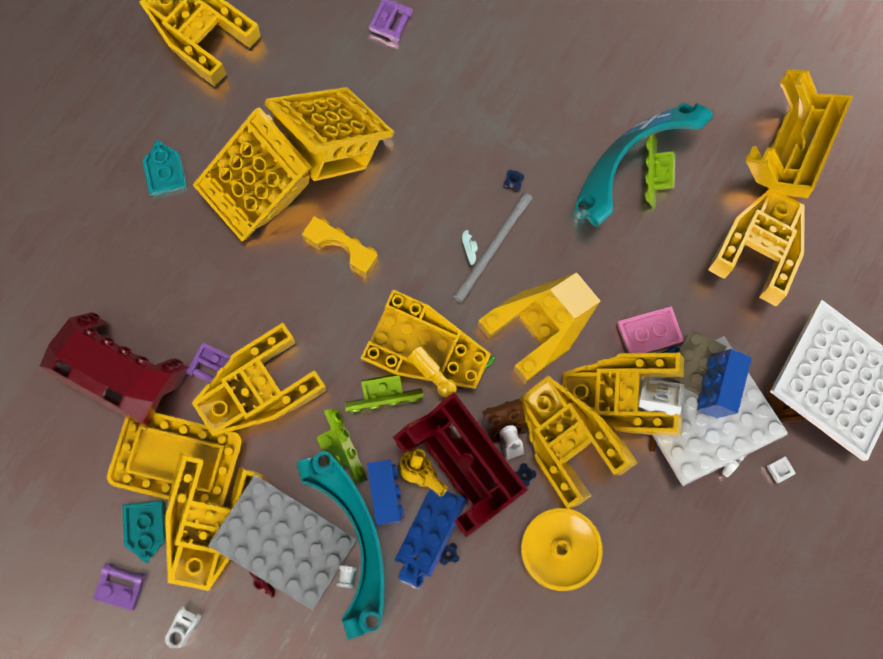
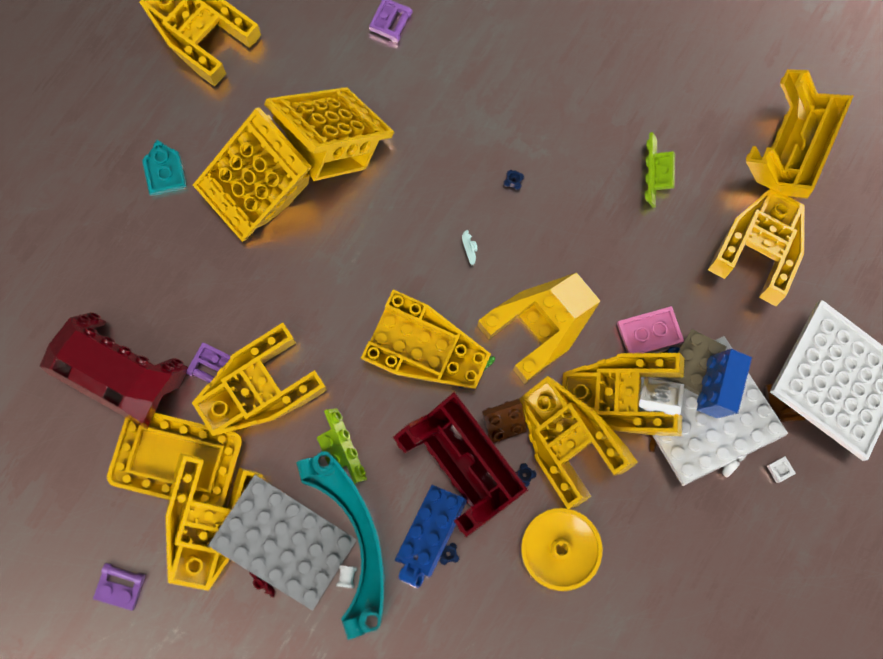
teal tile [122,500,165,564] -> none
white piece [165,606,202,648] -> none
yellow arch [302,216,378,278] -> none
lime bracket [345,374,424,412] -> none
blue brick [367,460,404,527] -> none
yellow pin [397,449,448,497] -> none
yellow piece [408,346,457,398] -> none
light grey piece [453,192,533,303] -> none
white piece [499,425,525,460] -> none
teal panel [573,103,713,227] -> none

